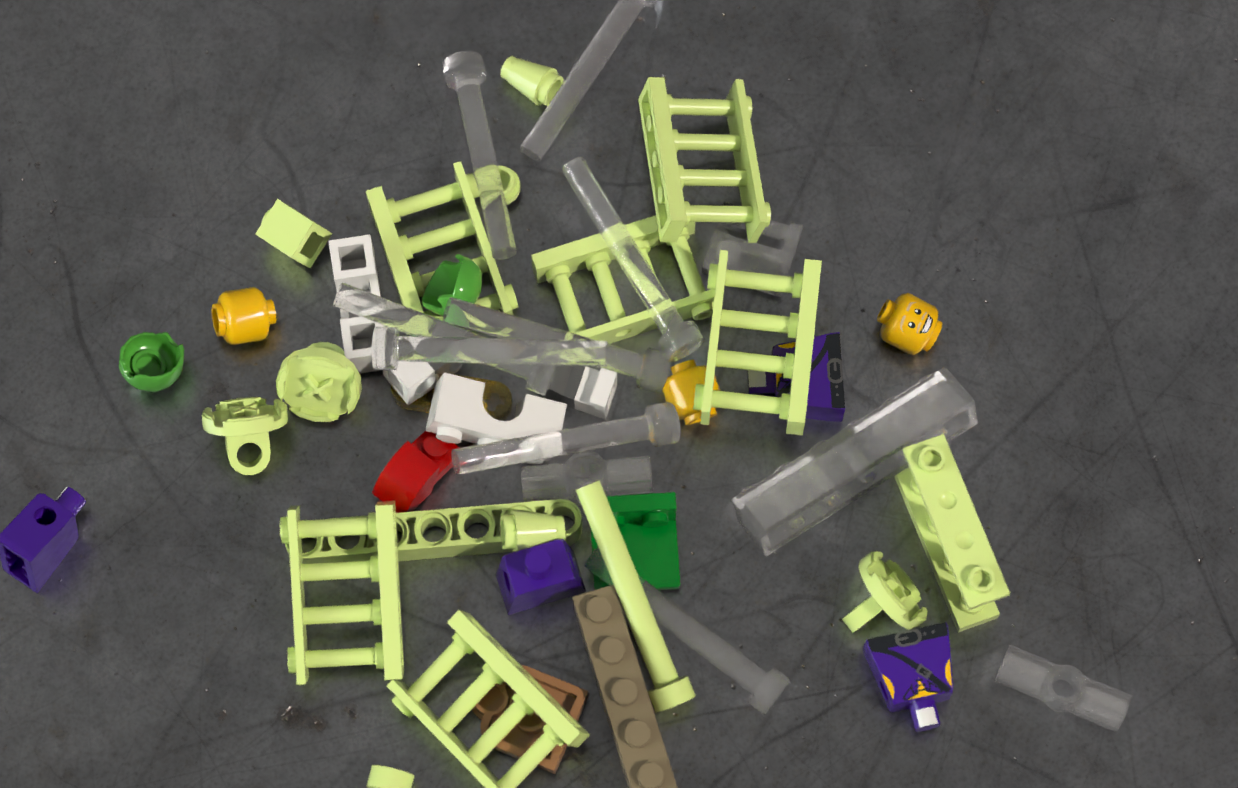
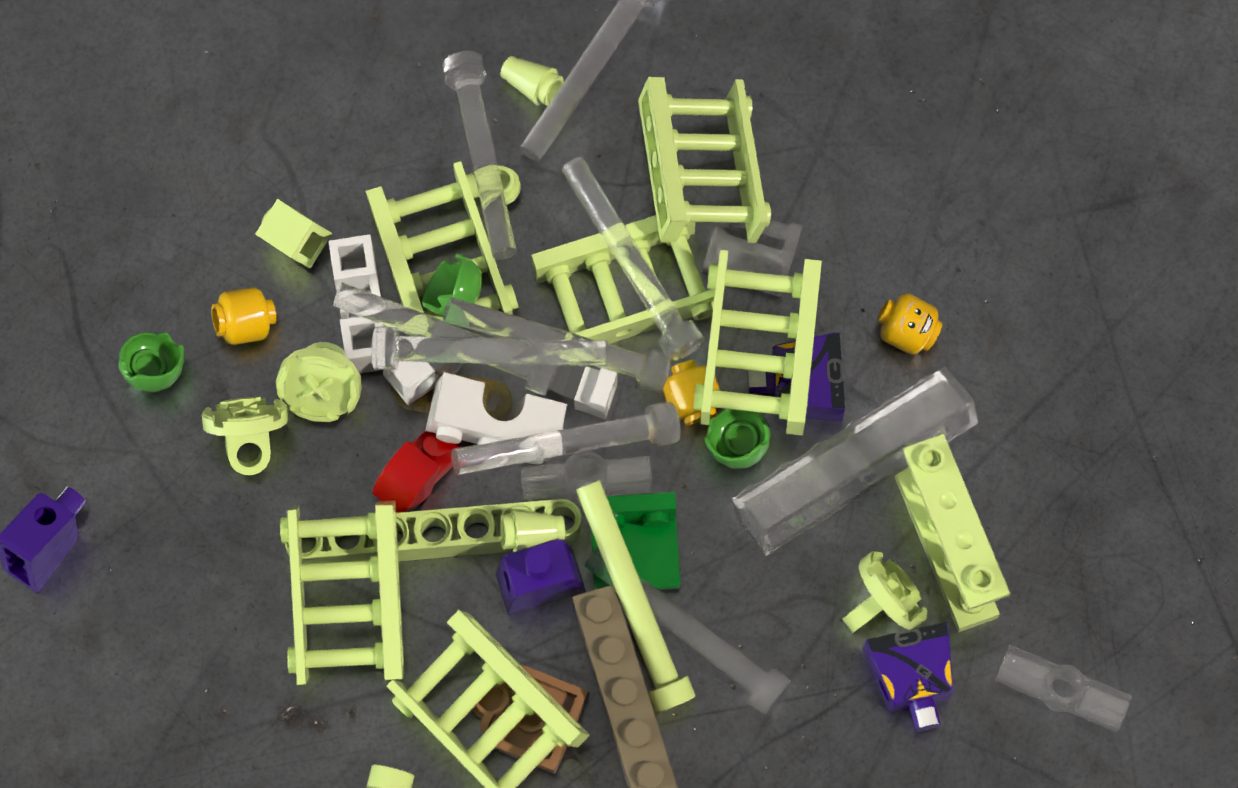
none -> bright green hair [704,409,771,469]

